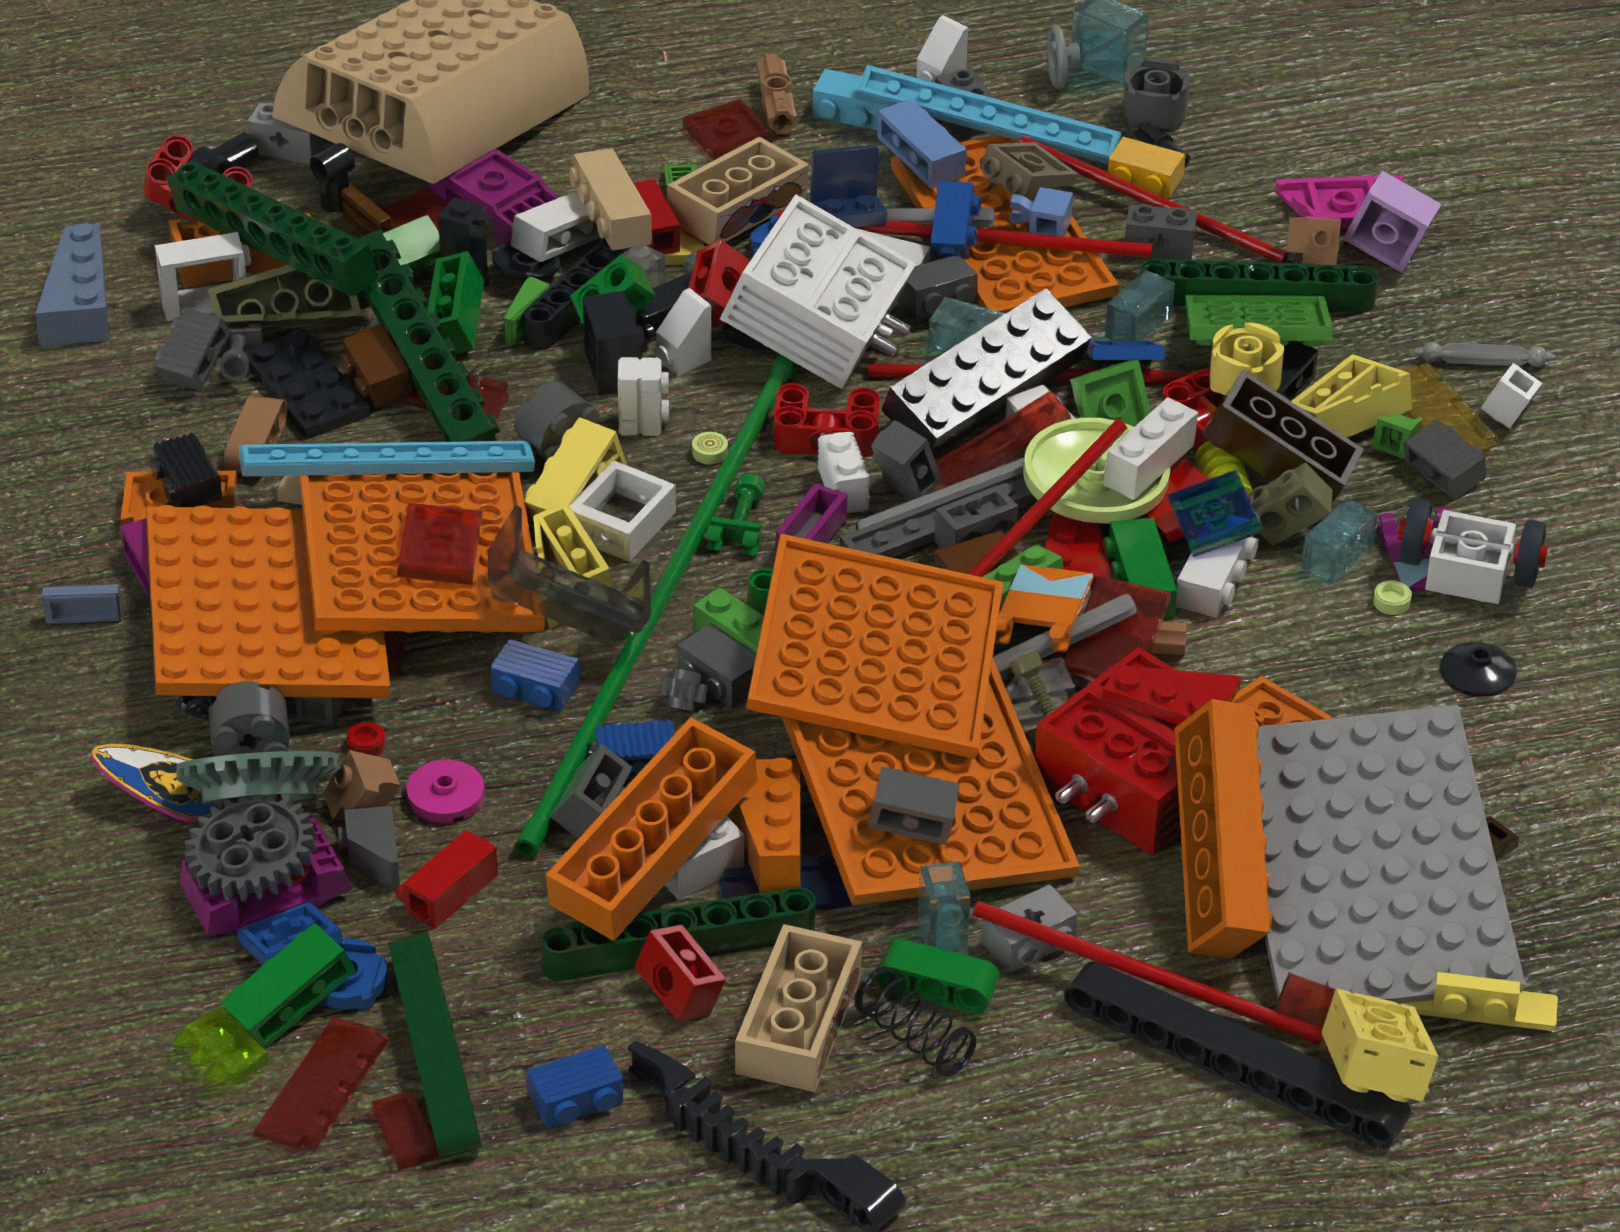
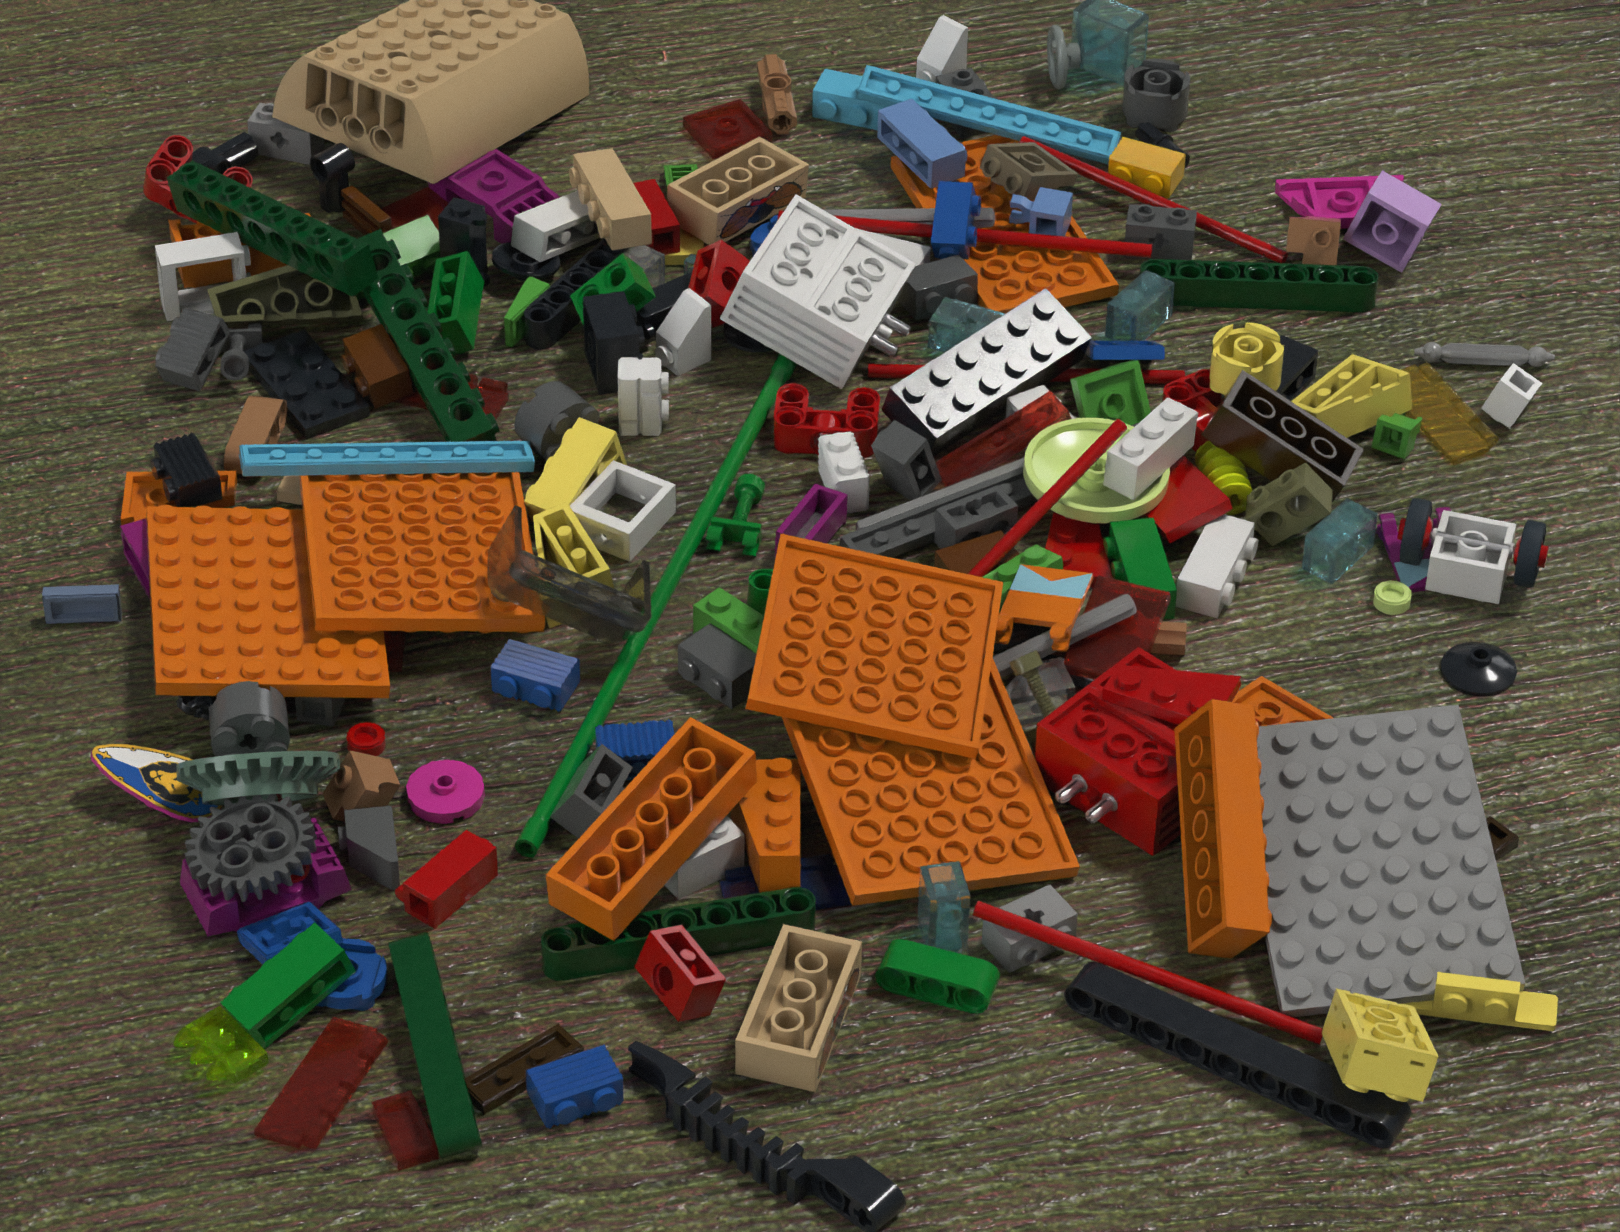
sand blue wedge [35,223,110,347] -> none
clear red tile [397,503,483,585] -> none
dark grey gear [659,668,708,712] -> none
yellowish green tile [692,432,728,465] -> none
dark blue bracket [810,145,887,227] -> none
black piece [855,966,977,1076] -> none
dark grey brick [868,766,960,845] -> none
tile [1167,470,1263,557] -> none
bright green plate [1185,294,1333,346] -> none
clear red tile [1275,972,1336,1028] -> none
dark grey brick [1403,419,1486,500] -> none
none -> dark brown tile [465,1023,584,1115]

